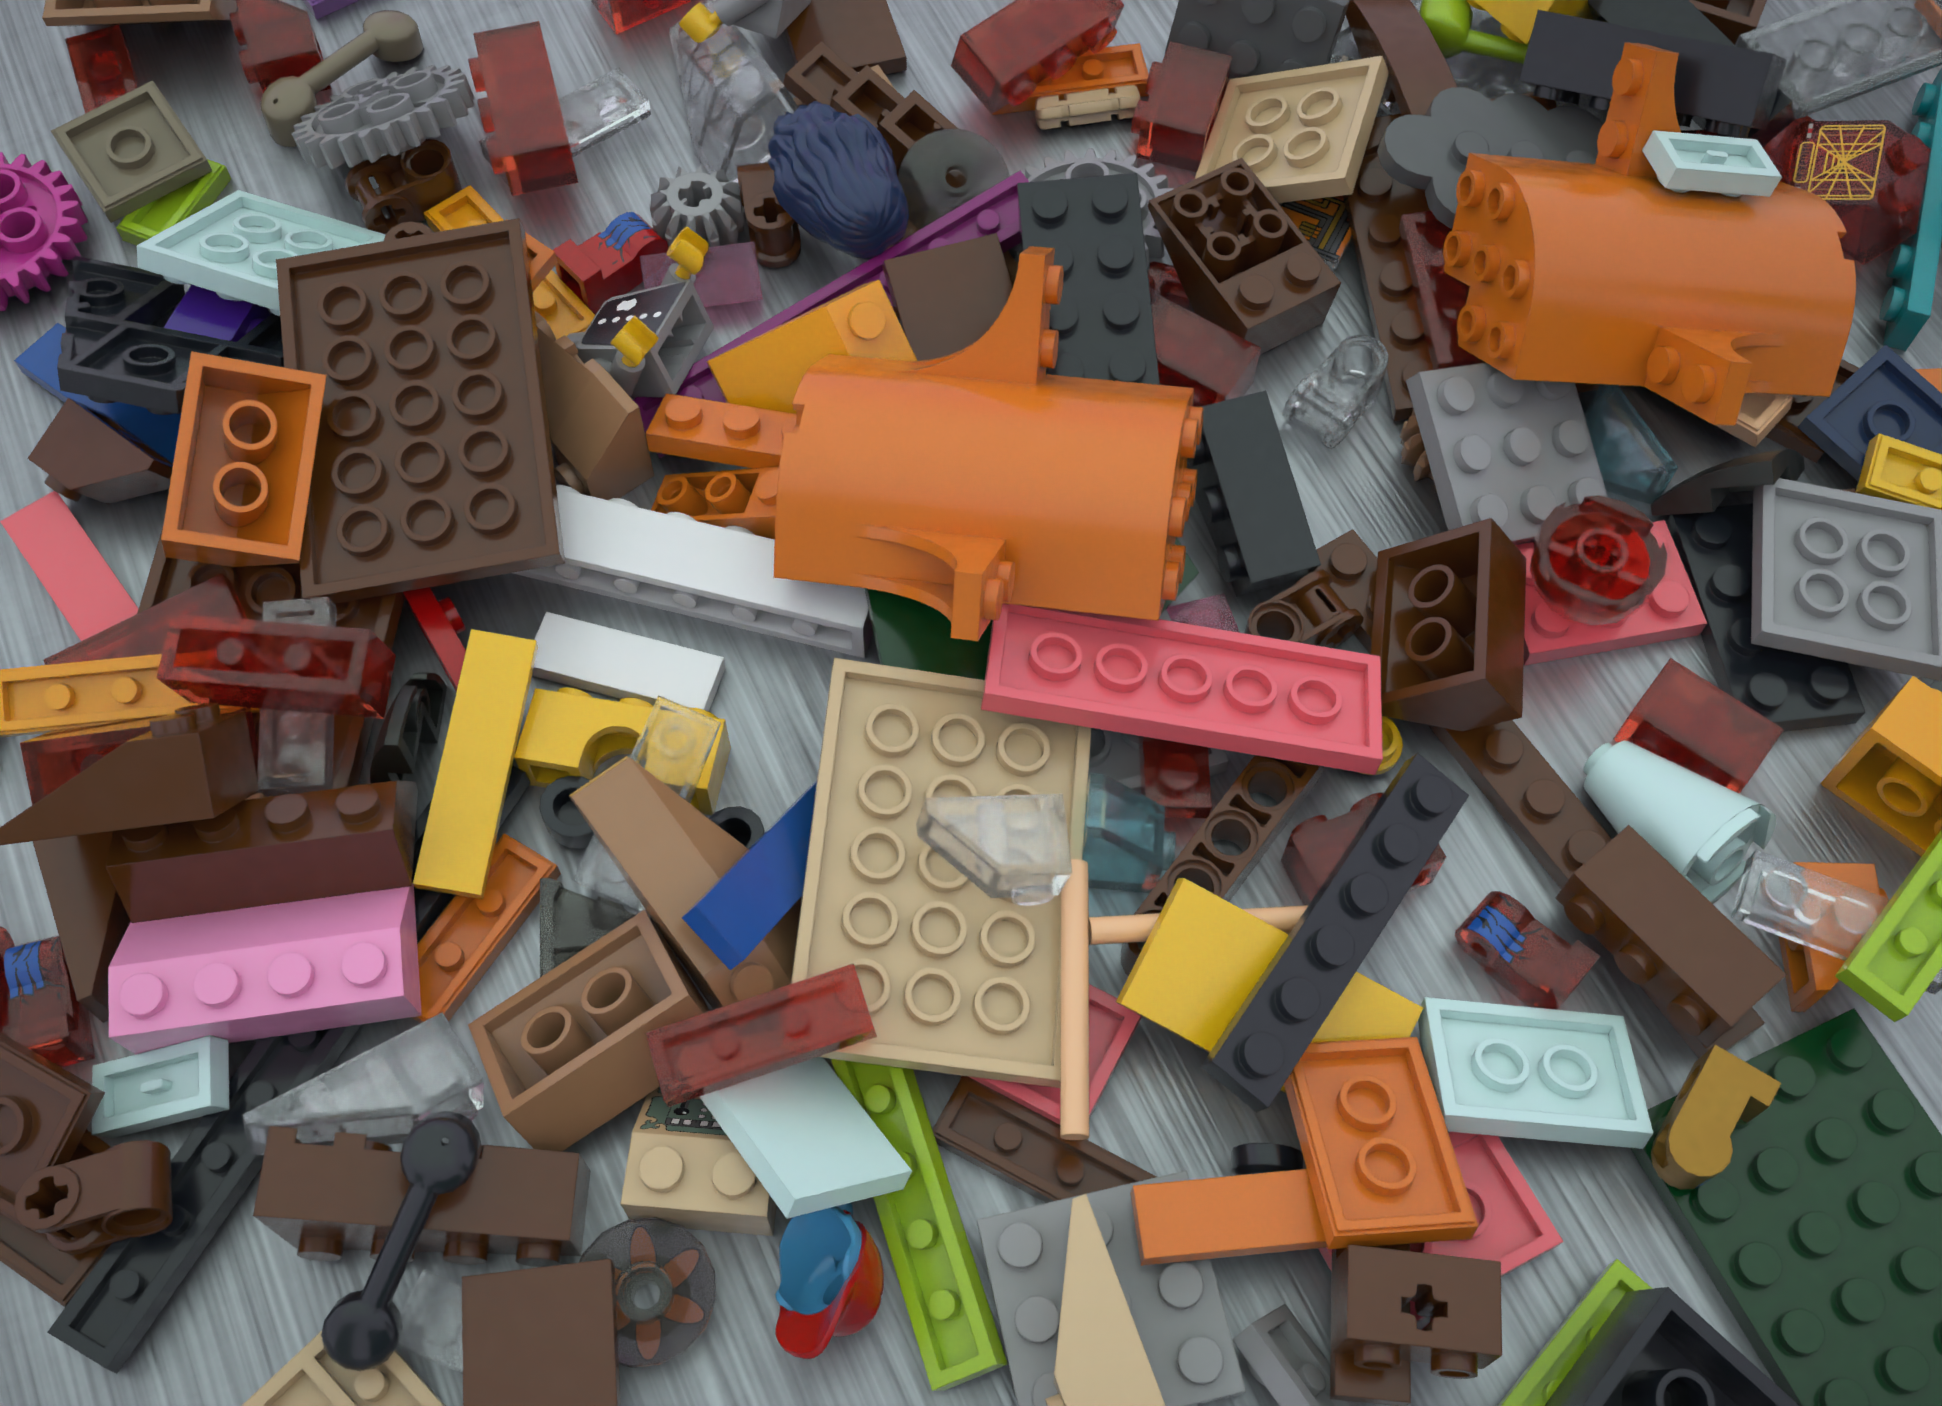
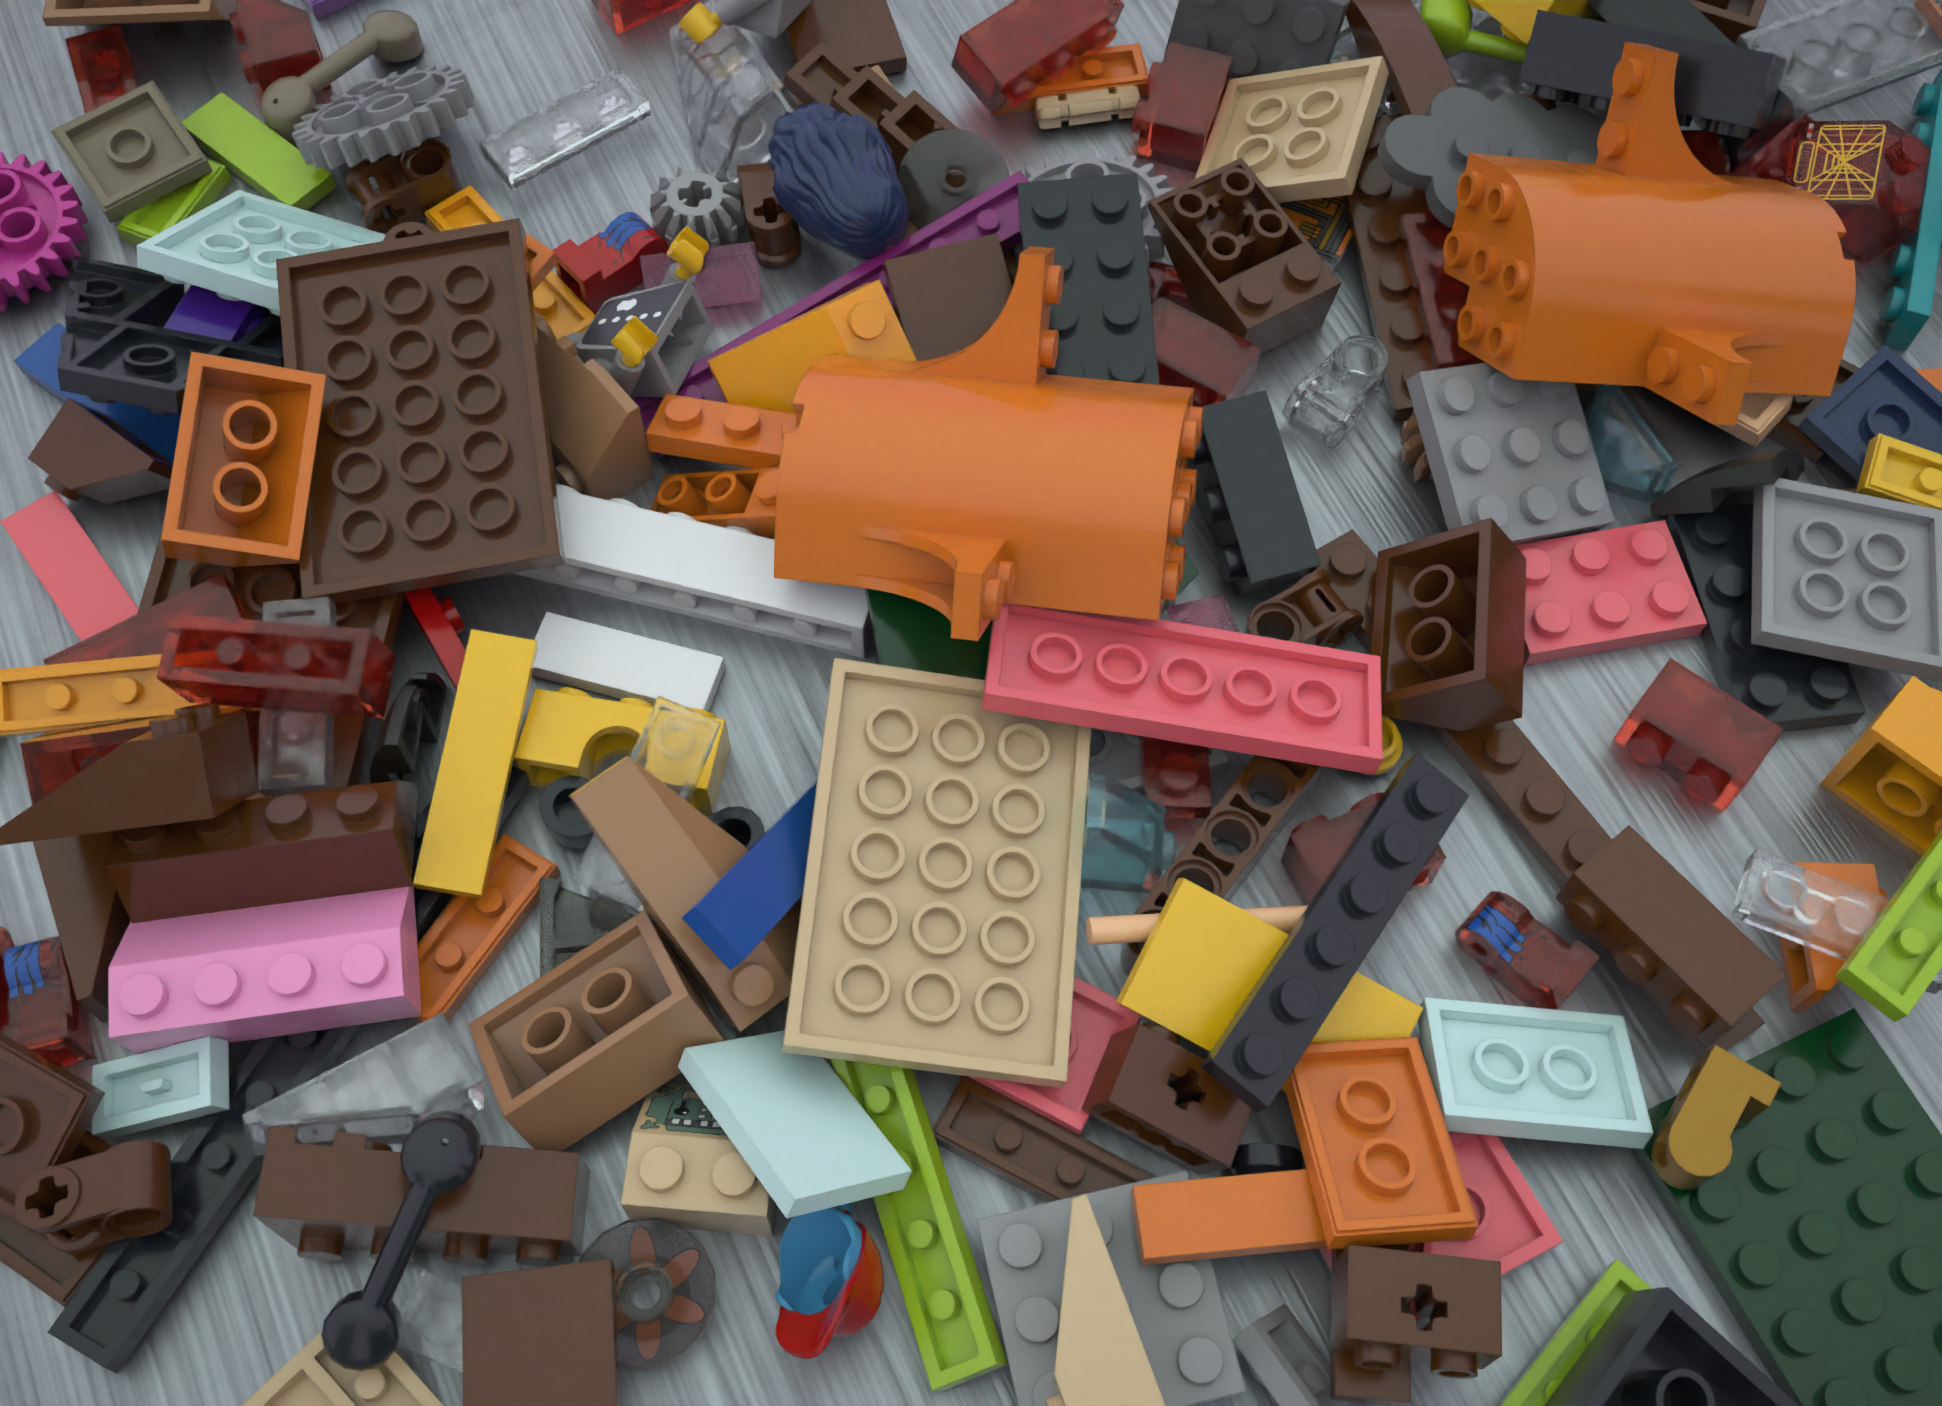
clear red brick [468,21,578,196] -> none
clear red tile [646,963,877,1107] -> none
clear slope [916,794,1072,906] -> none
light nougat bar [1060,859,1089,1140] -> none
clear red cylinder [1530,495,1667,626] -> none
light aqua cone [1583,740,1777,904] -> none
light aqua plate [1642,130,1782,197] -> none
none -> lime tile [182,92,337,210]
none -> reddish brown brick [1081,1023,1252,1174]

